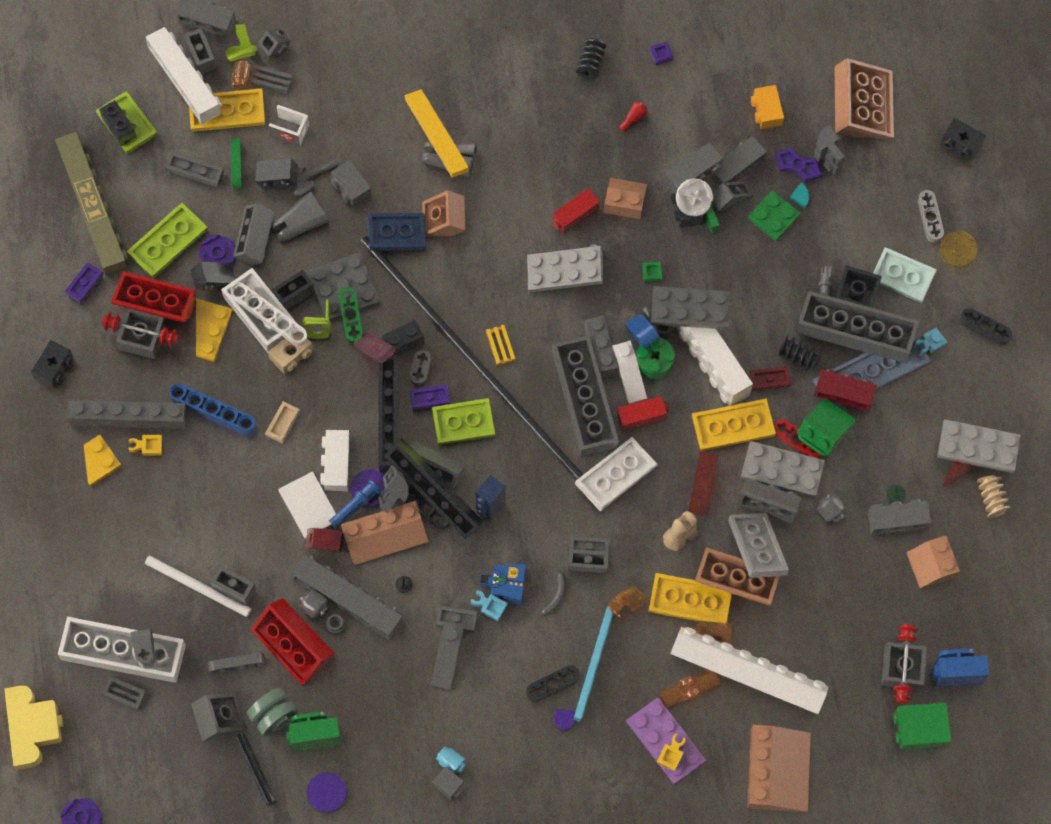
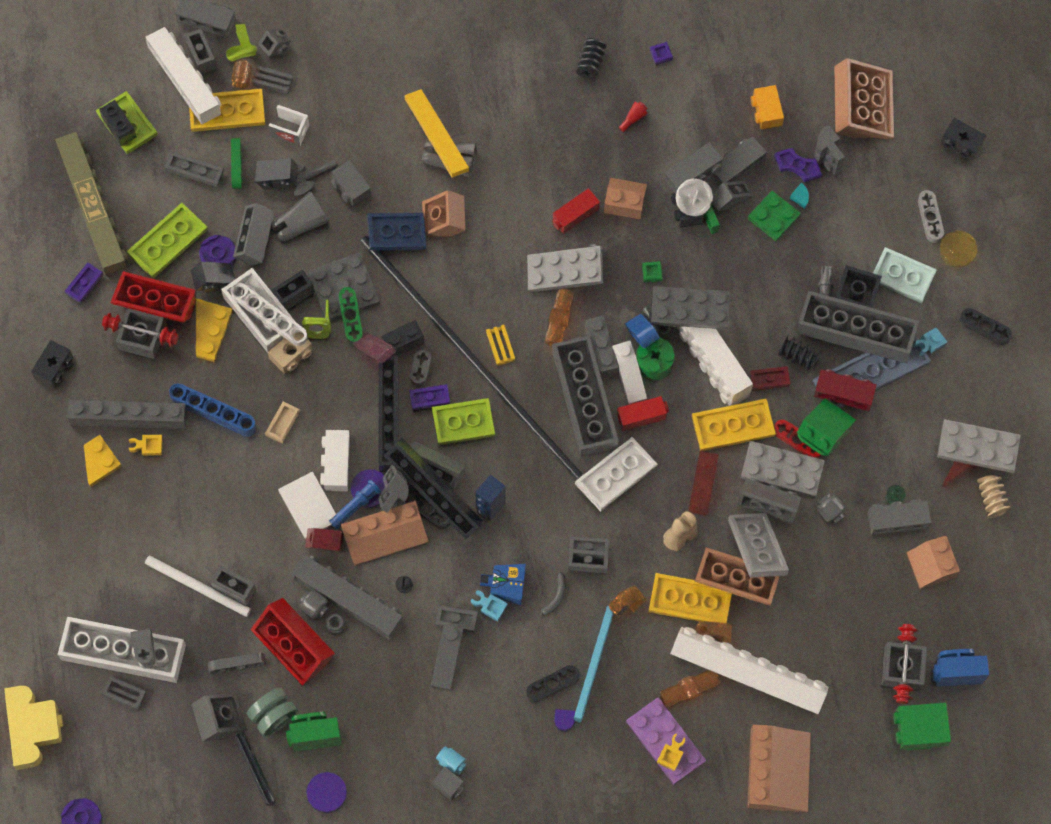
none -> clear orange piece [545,289,574,347]

